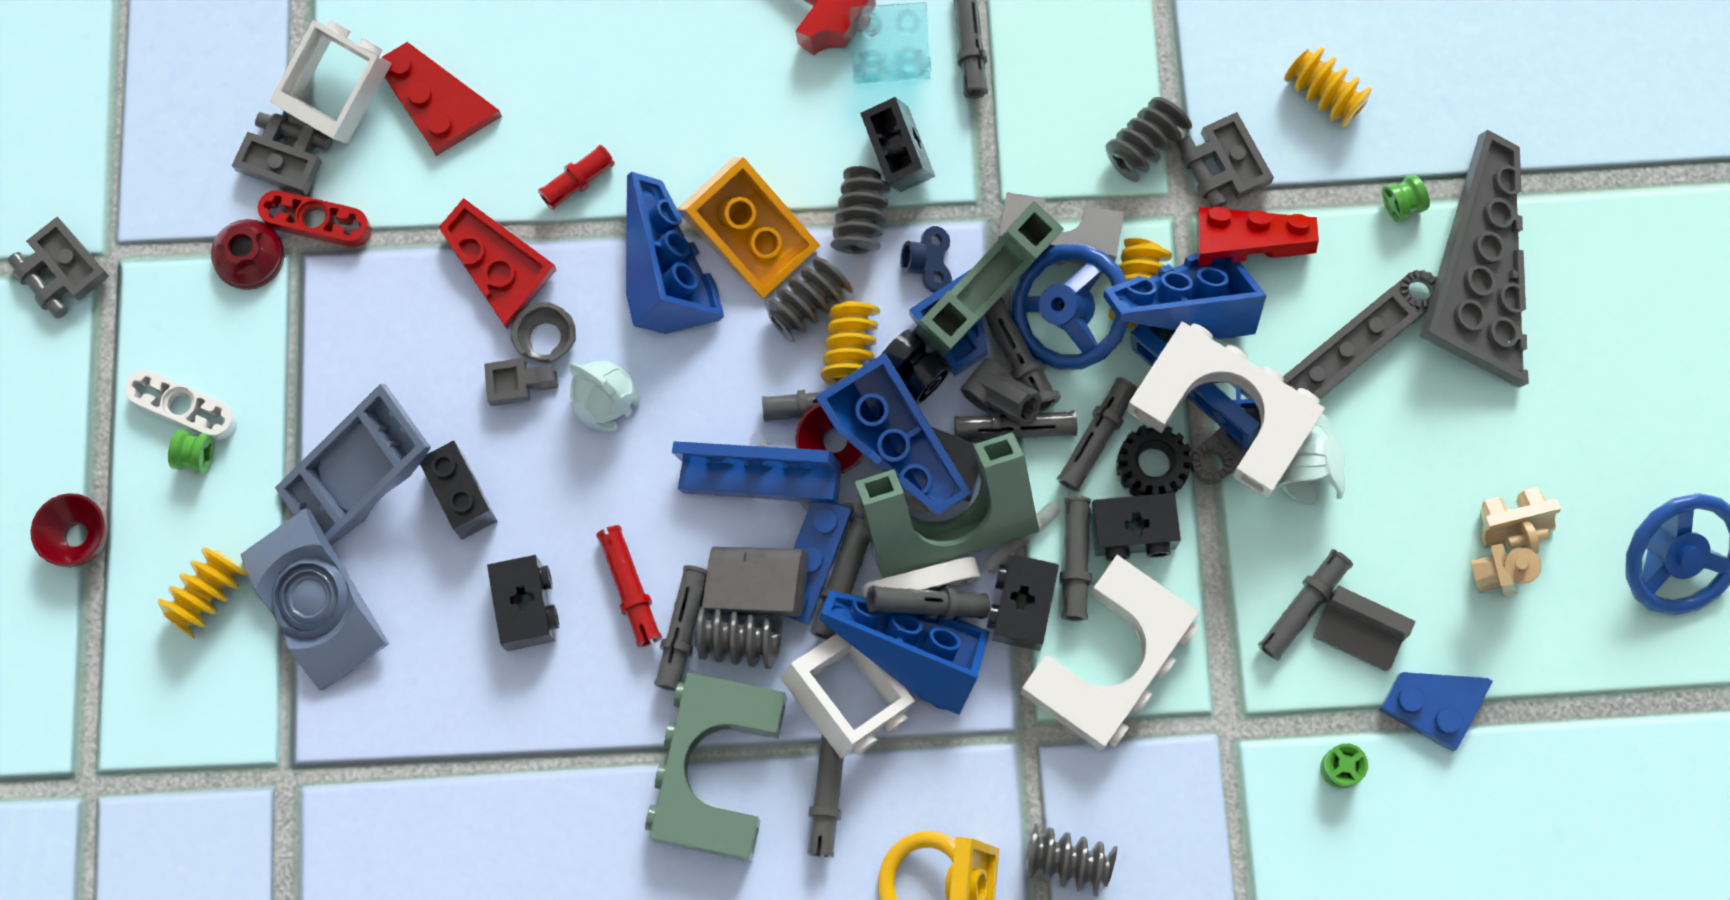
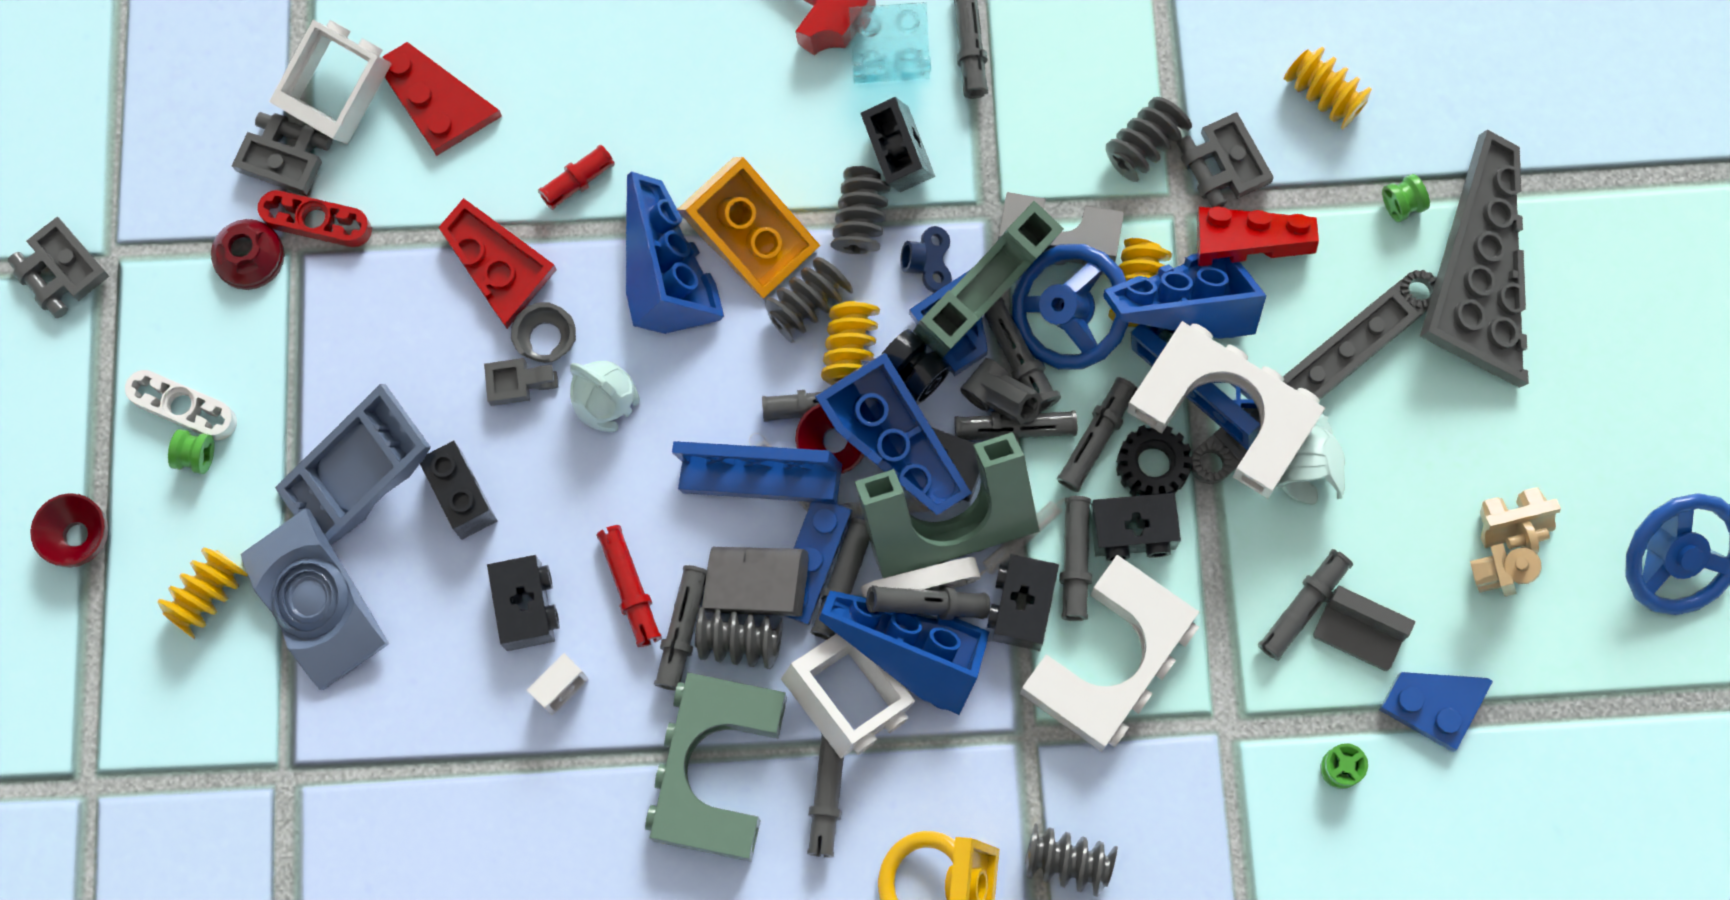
none -> white piece [527,653,589,716]

